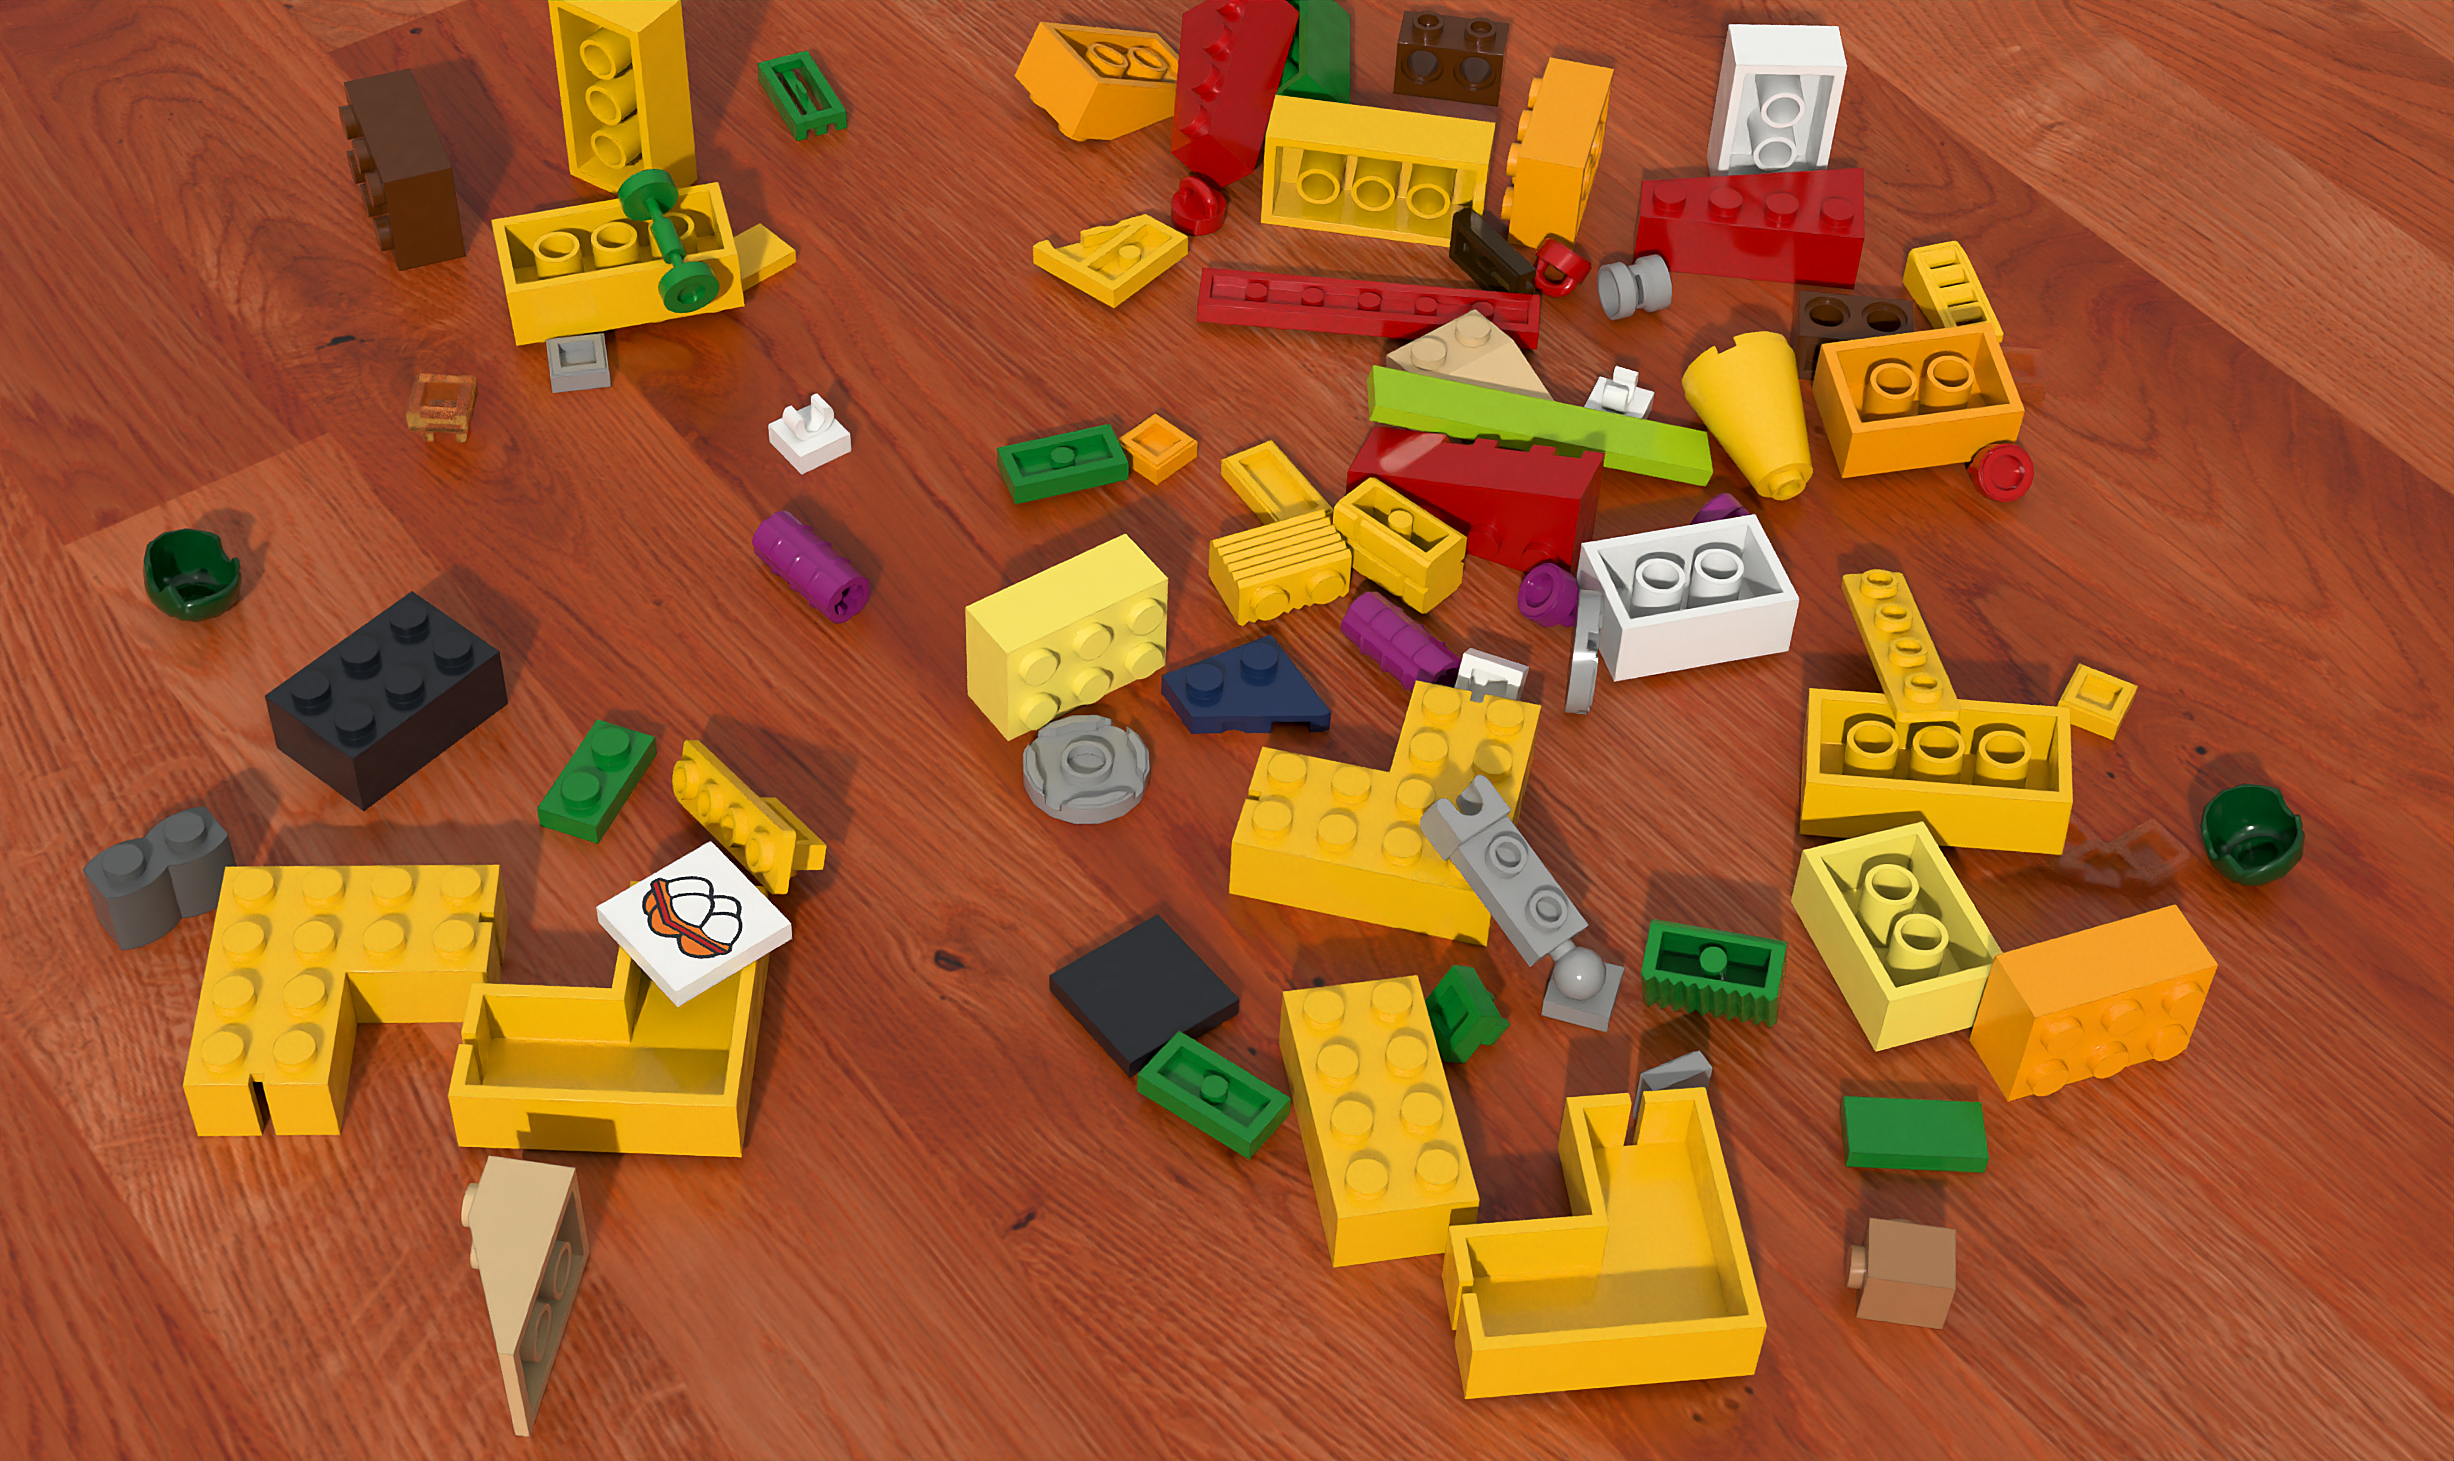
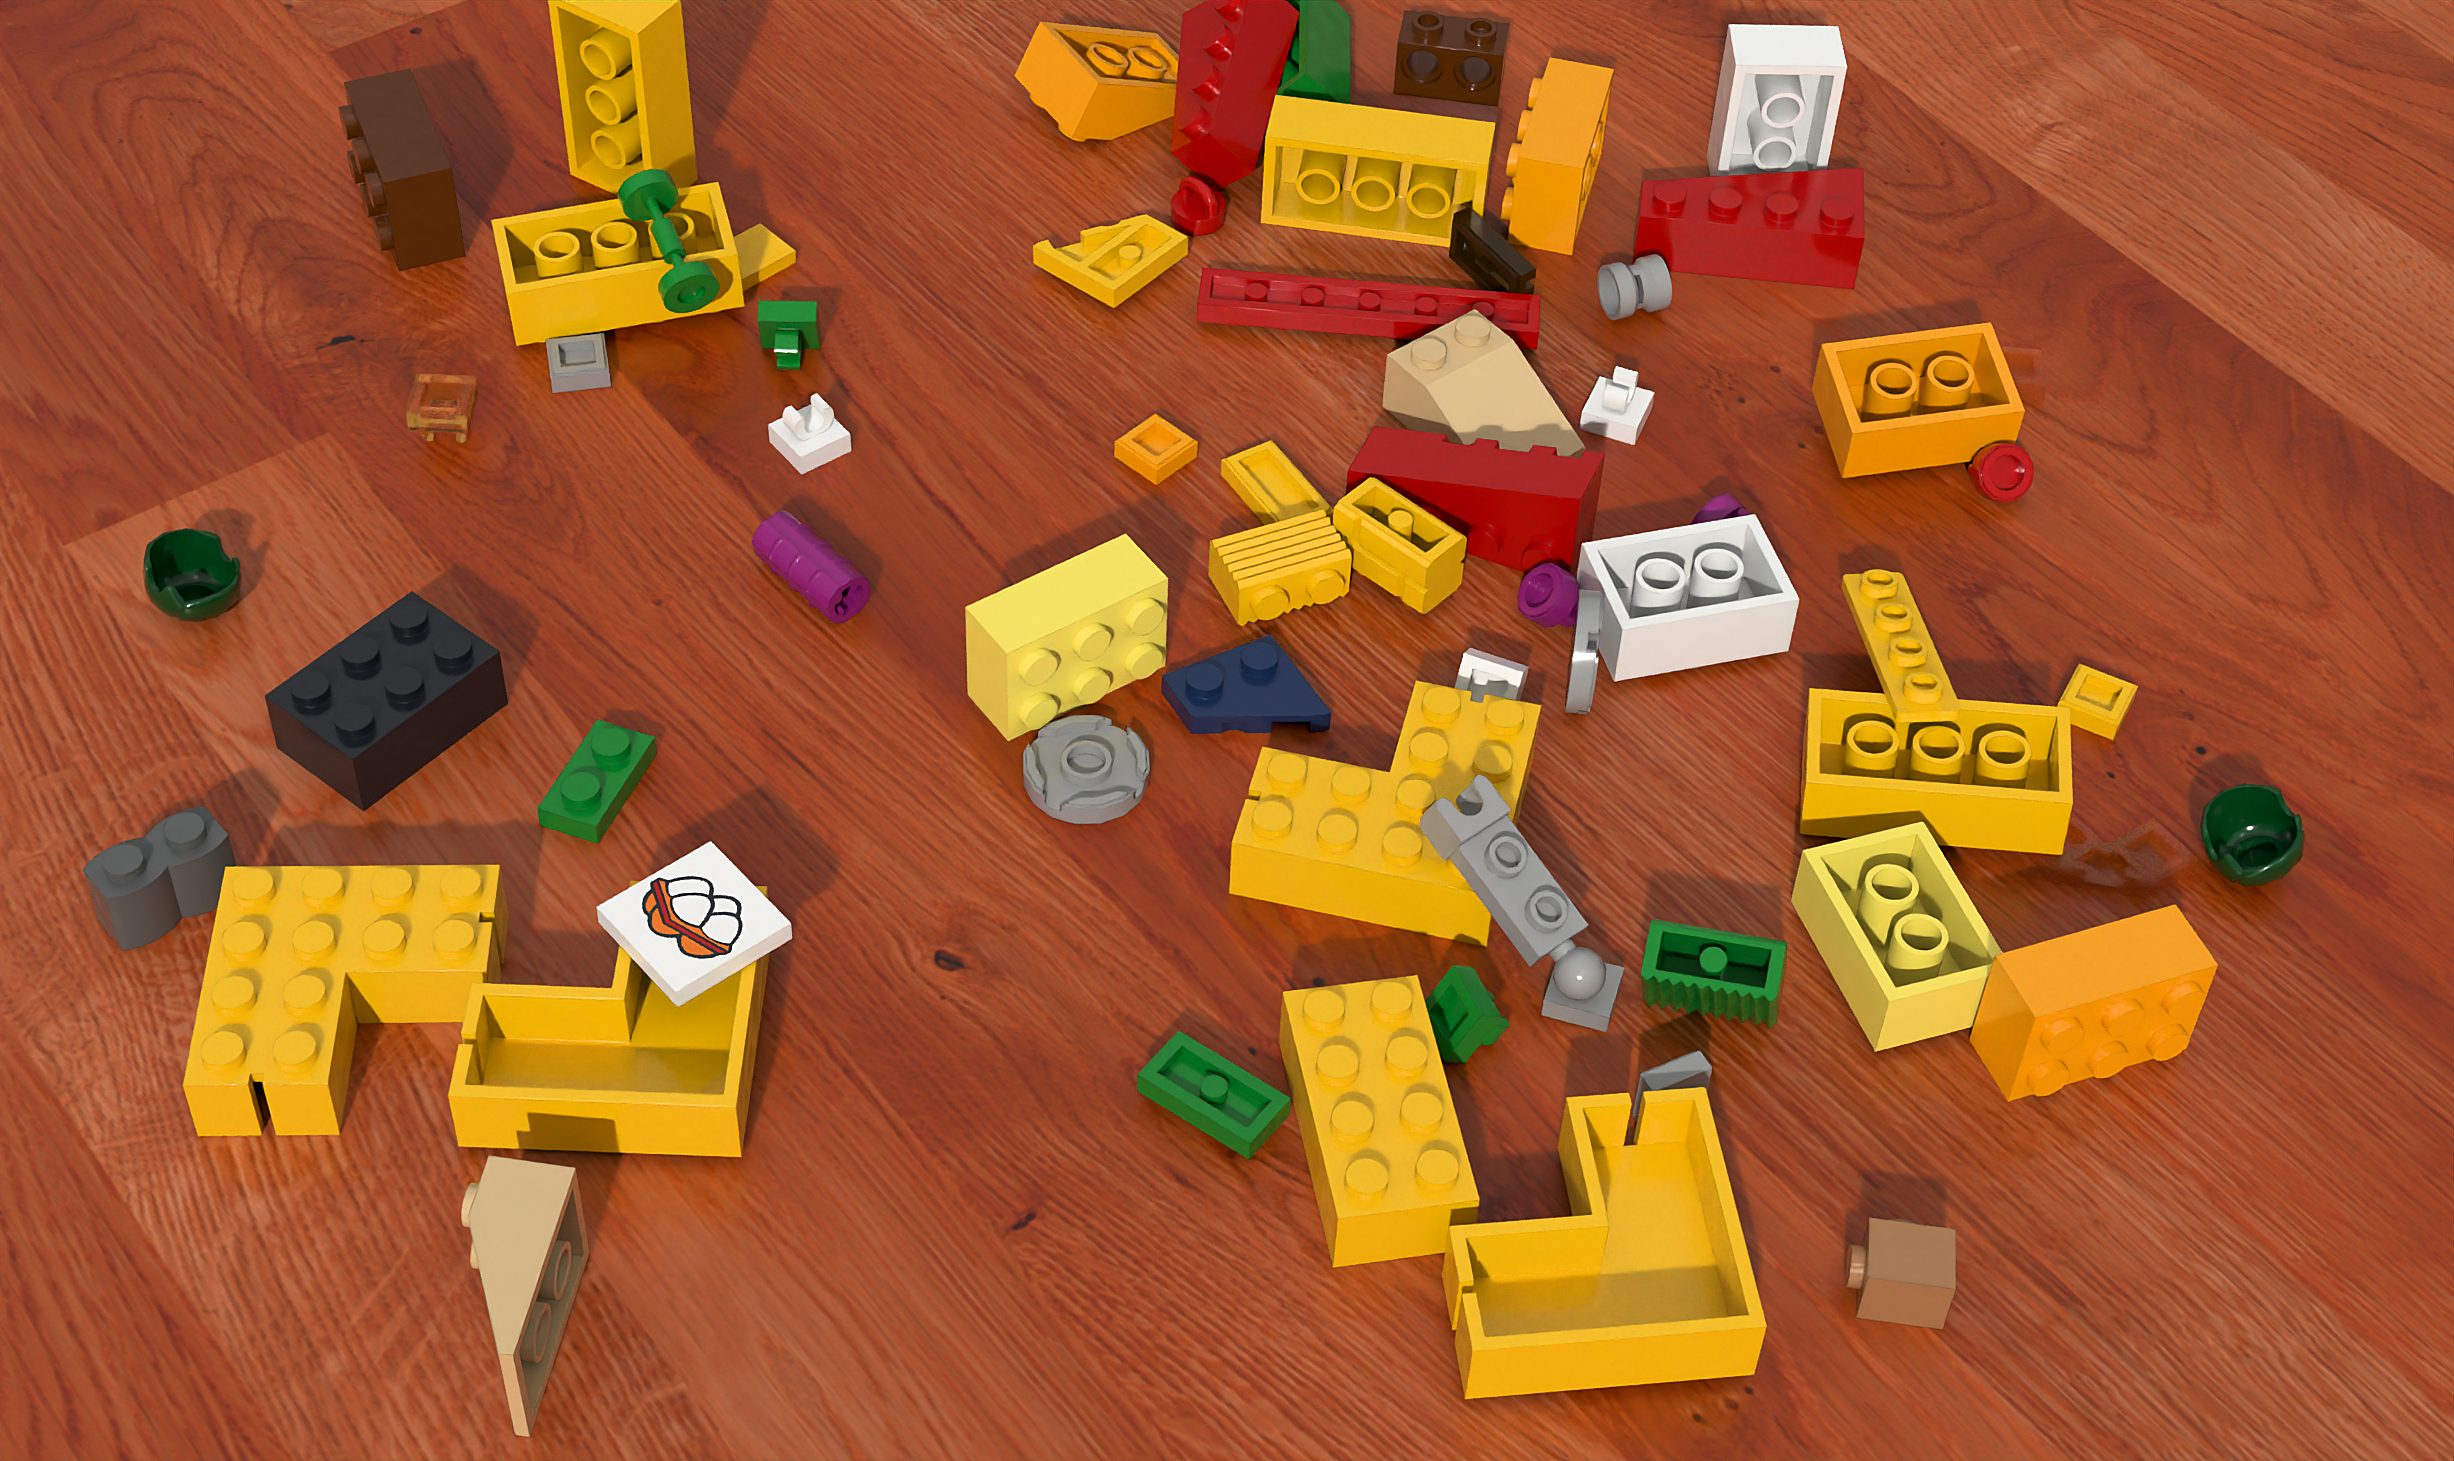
yellow bracket [672,740,827,895] -> none
green tile [757,50,847,141] -> none
green plate [997,424,1129,504] -> none
black tile [1049,914,1239,1078] -> none
magenta axle [1341,592,1462,692] -> none
lime tile [1367,365,1713,486] -> none
red tile [1532,238,1592,298] -> none
yellow cone [1681,331,1813,500] -> none
reddish brown brick [1790,290,1914,380] -> none
green tile [1839,1096,1989,1173] -> none
yellow slope [1902,241,2004,343] -> none
none -> green tile [758,300,821,370]

